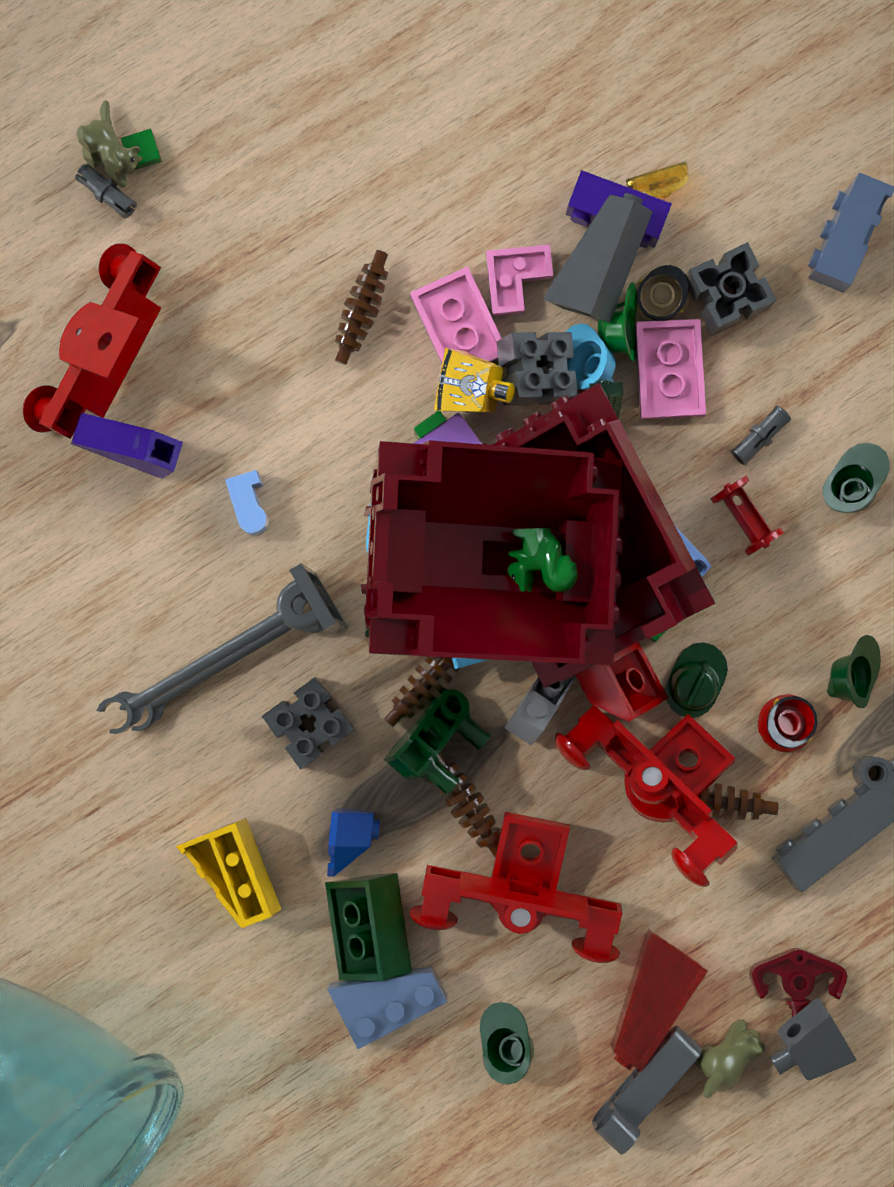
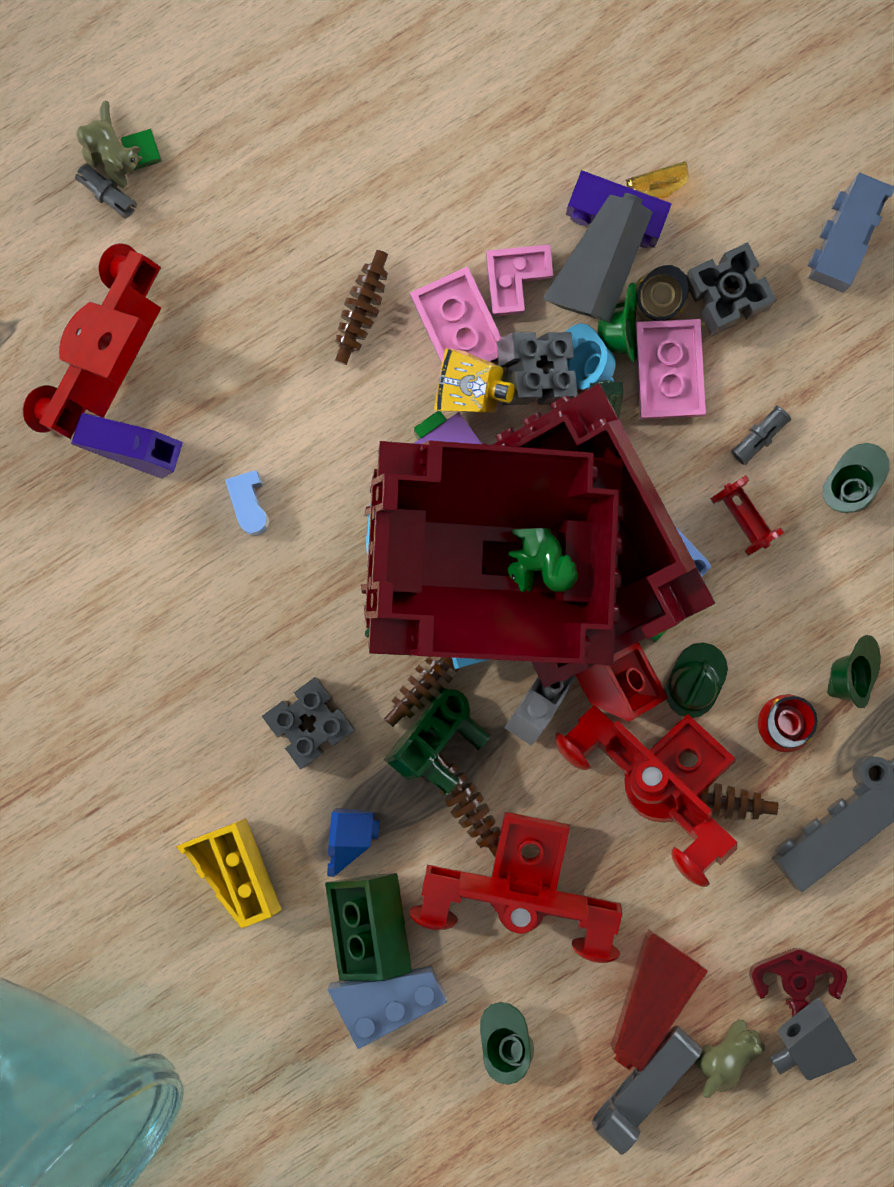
dark grey piece [96,563,348,734] -> none

